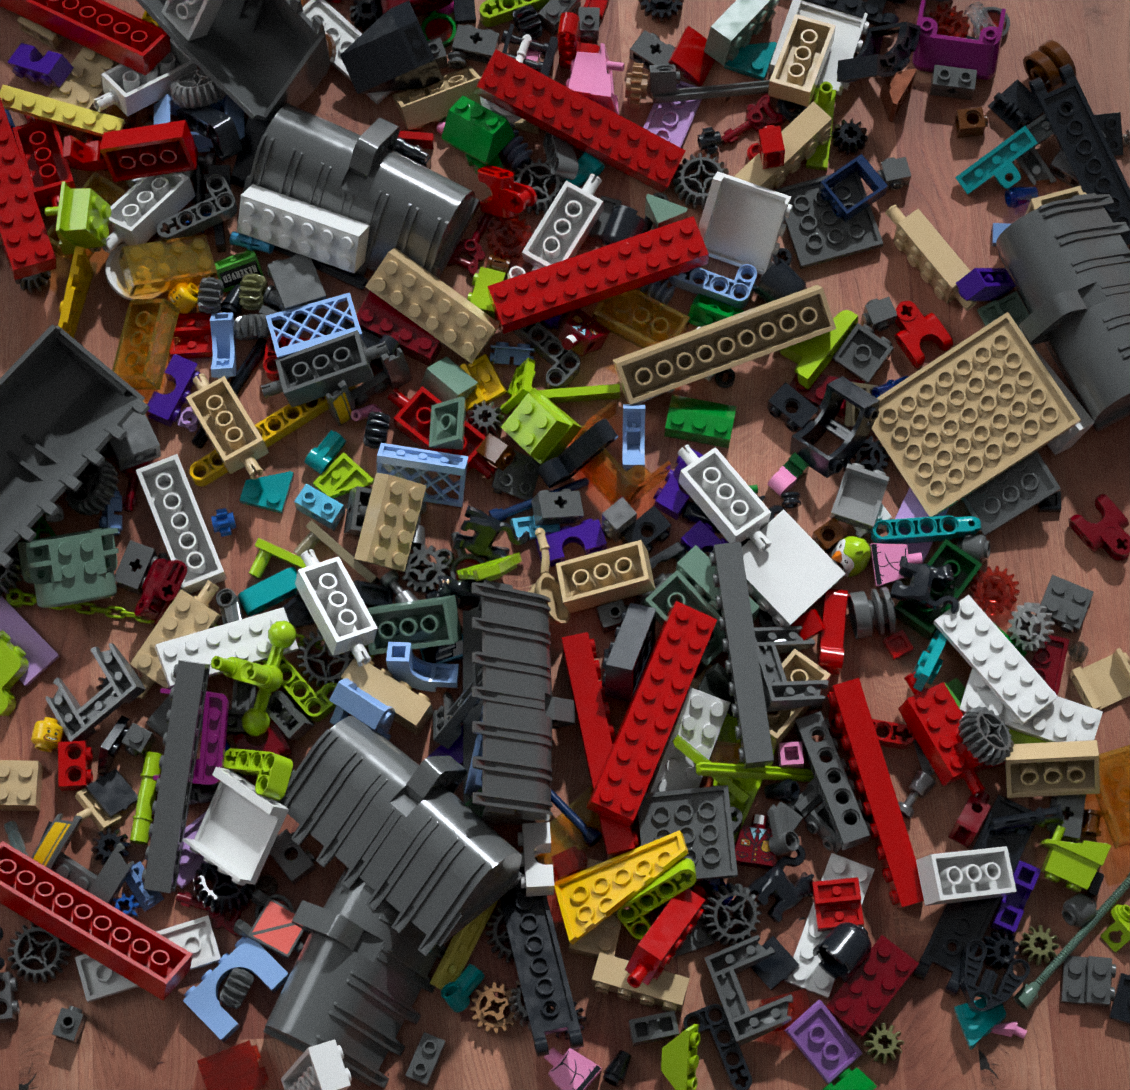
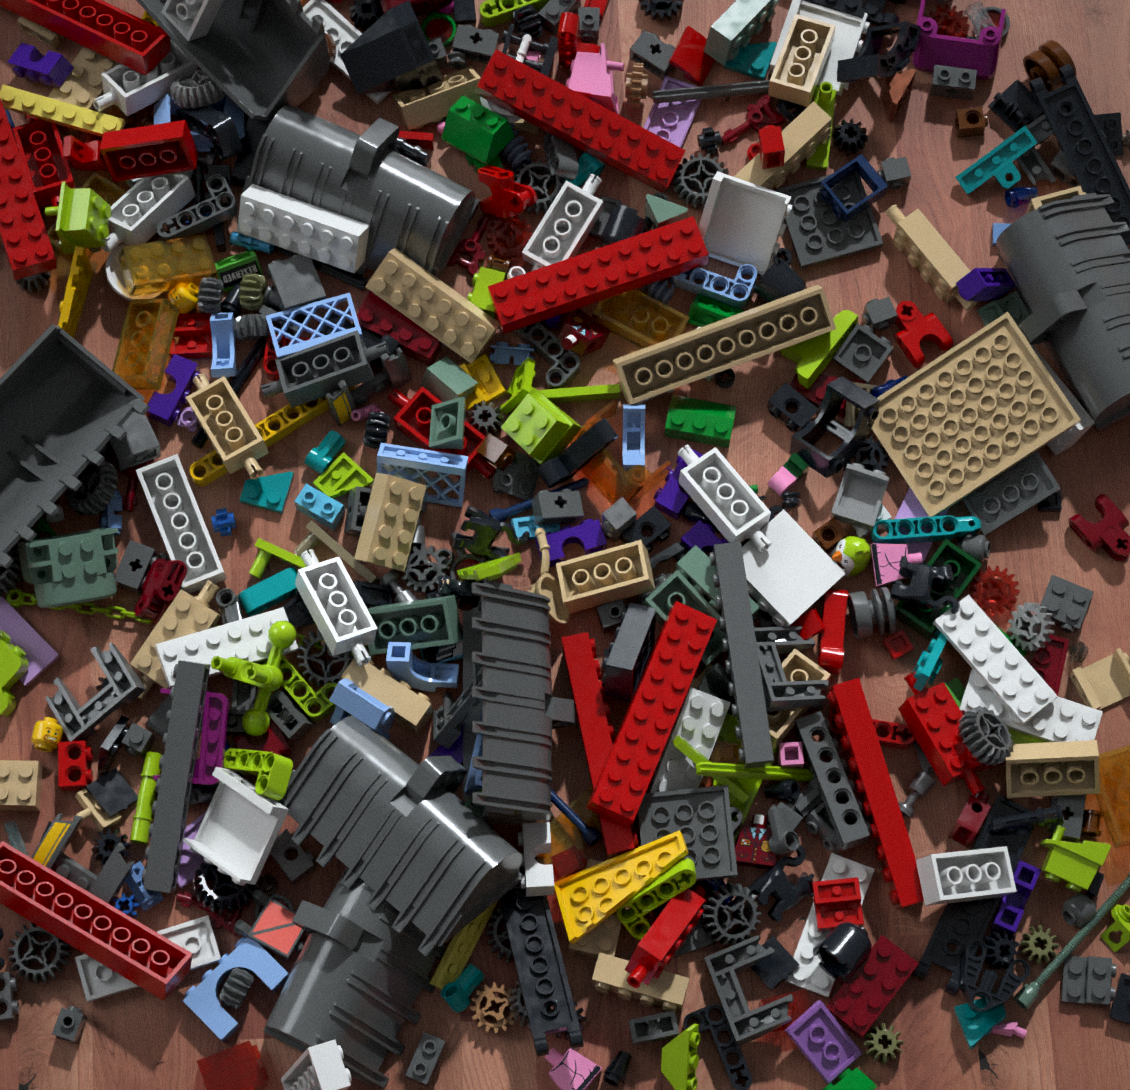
dark grey brick [649,64,680,93] -> none

